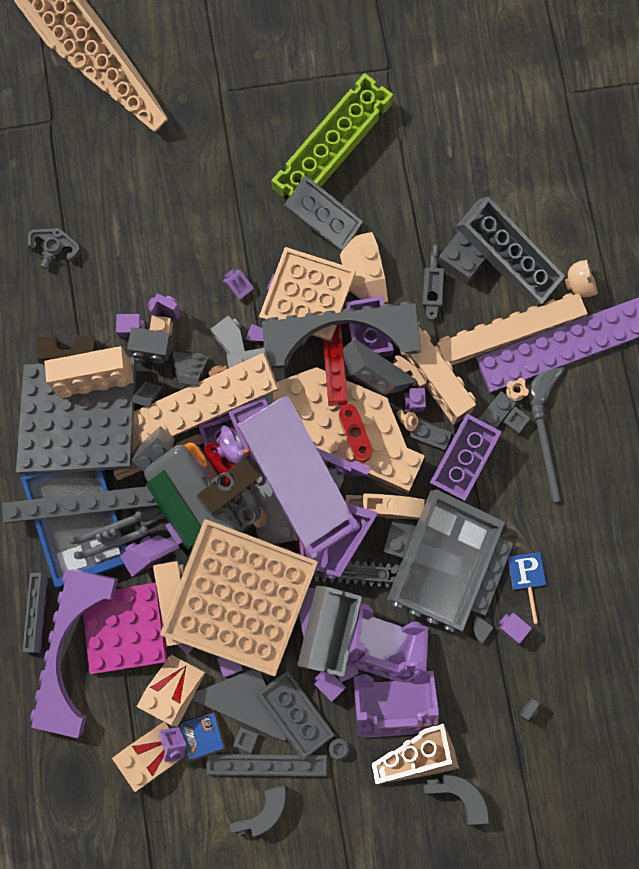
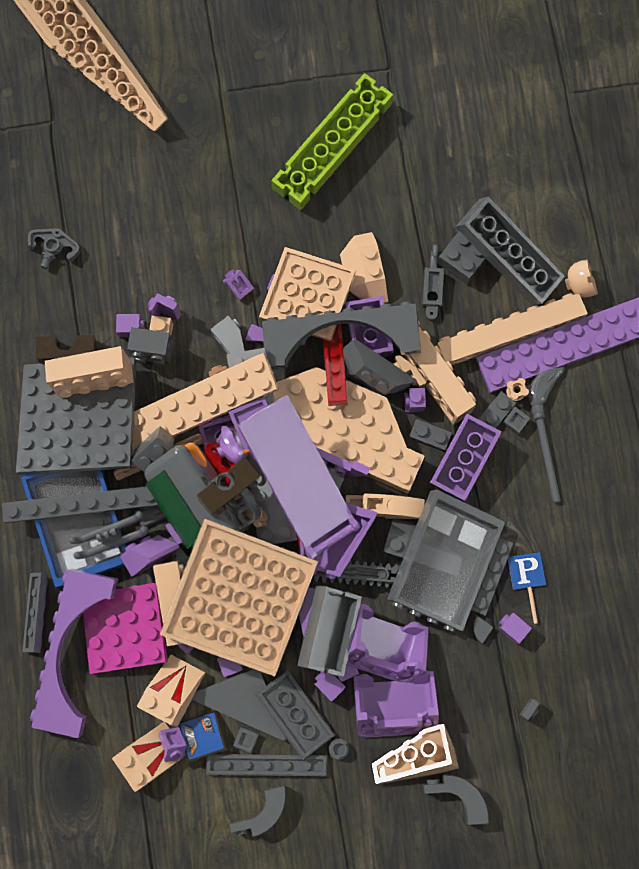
dark grey tile [132,381,163,407] -> none
dark grey wing [171,351,209,385] -> none
dark grey tile [283,176,363,252] -> none
red piece [339,404,372,463] -> none
light nougat plate [396,410,418,431] -> none

